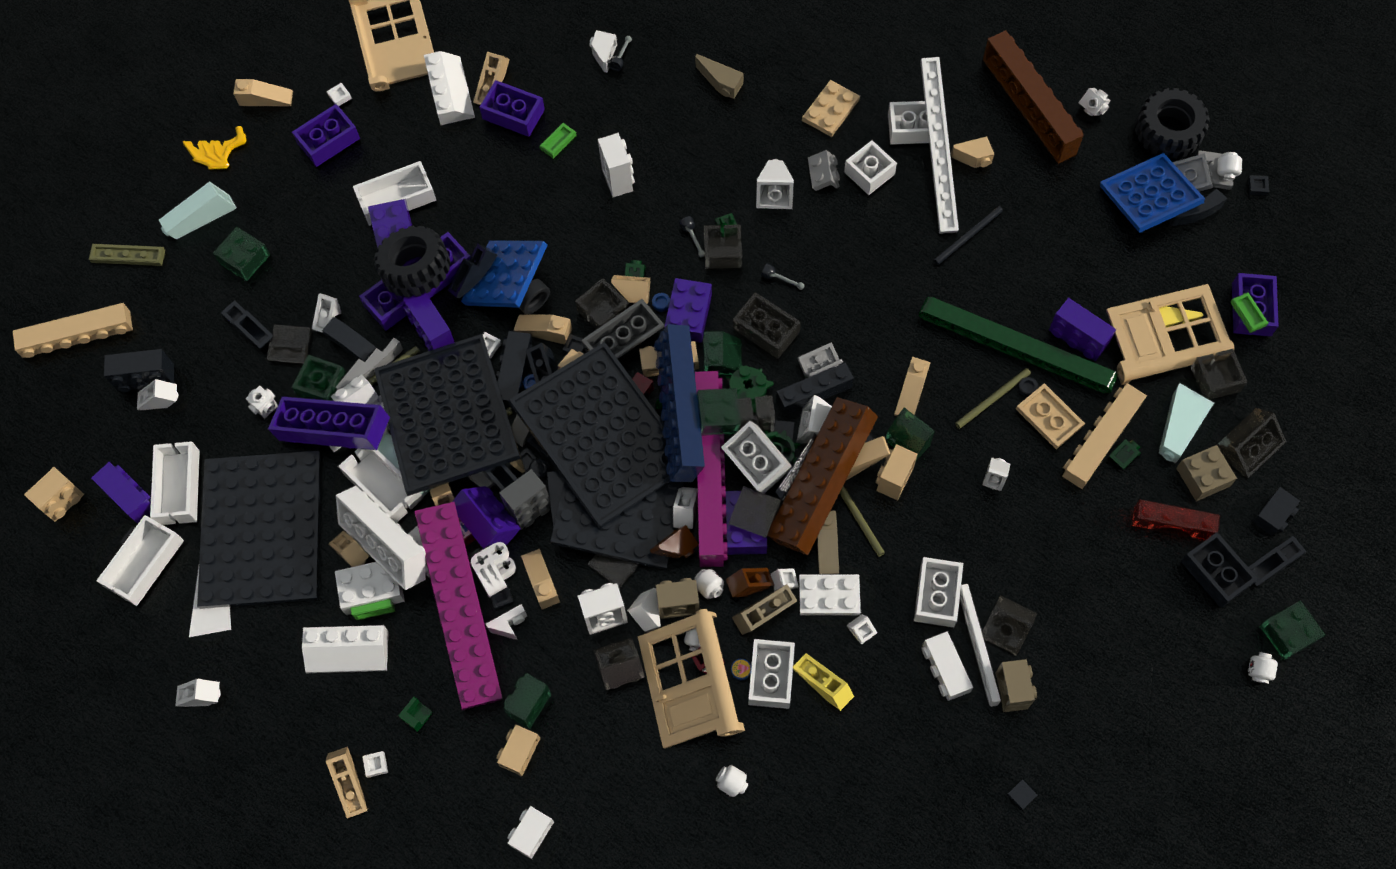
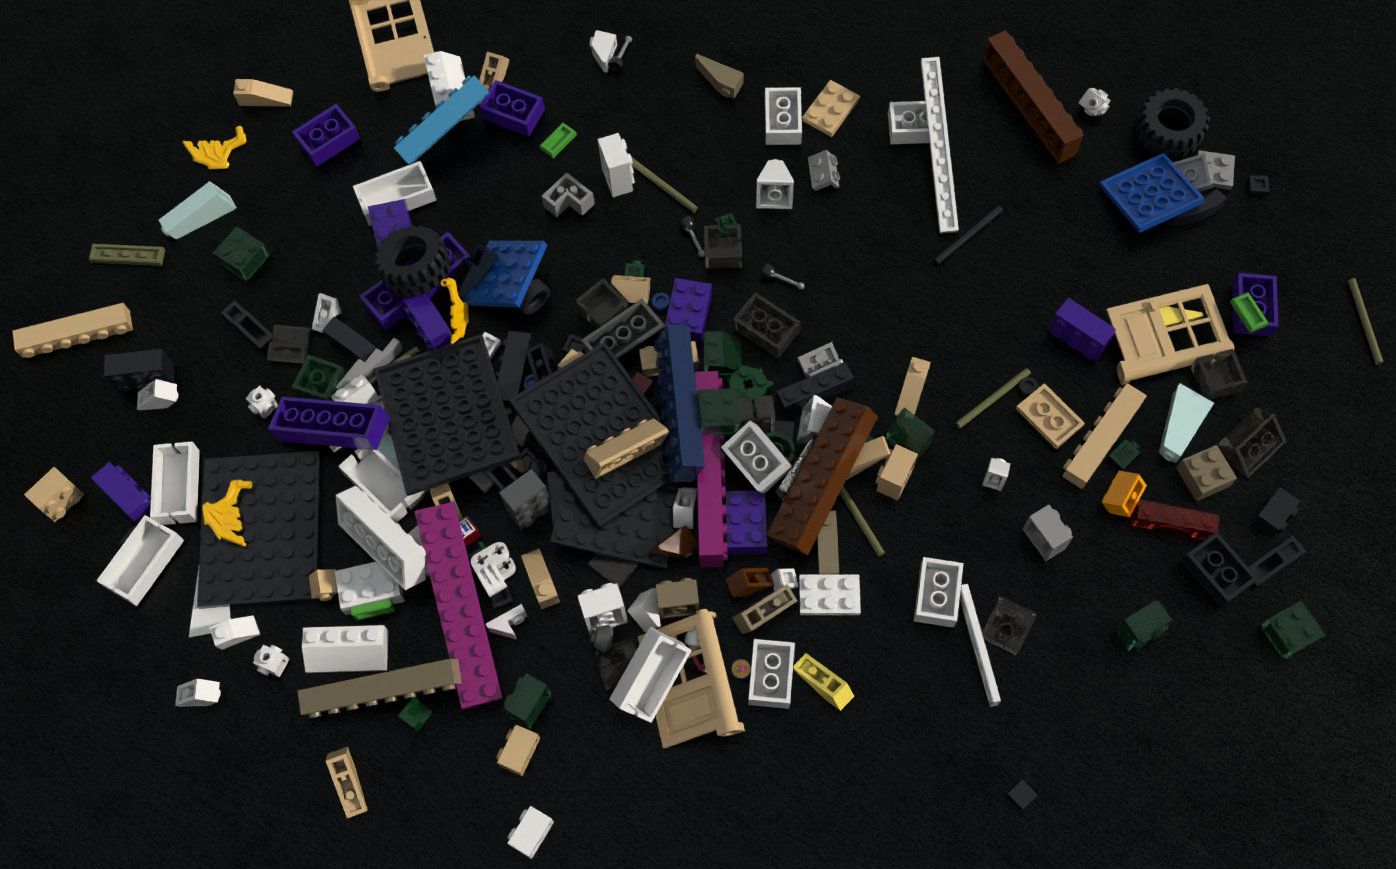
white plate [326,83,352,106] -> none
tan slope [329,531,370,567] -> none
white plate [363,751,388,778] -> none
dark purple brick [452,486,521,549] -> none
tan slope [513,315,572,344] -> none
white head [695,569,724,599] -> none
white head [716,765,748,797] -> none
clear smoke slope [729,486,781,537] -> none
white brick [844,140,897,195] -> none
white slope [847,614,877,644] -> none
dark green beam [919,297,1118,394] -> none
white brick [922,631,973,701] -> none
tan slope [951,137,994,168] -> none
dark tan brick [995,659,1037,712] -> none
white head [1217,152,1242,180] -> none
white head [1248,652,1278,684] -> none
none -> yellow animal [202,480,252,546]
none -> white slope [209,616,260,650]
none -> white brick [253,645,290,677]
none -> dark tan brick [298,659,462,718]
none -> tan brick [309,569,338,601]
none -> dark azure brick [394,75,489,165]
none -> yellow animal [441,278,469,344]
none -> light grey brick [542,173,594,217]
none -> tan slope [584,418,669,479]
none -> dark grey cone [590,625,613,652]
none -> white piece [610,627,692,723]
none -> olive piece [631,157,698,213]
none -> white brick [765,88,802,145]
none -> light grey brick [1023,505,1073,561]
none -> light orange brick [1102,471,1147,517]
none -> clear green brick [1115,600,1172,651]
none -> olive piece [1348,278,1383,365]

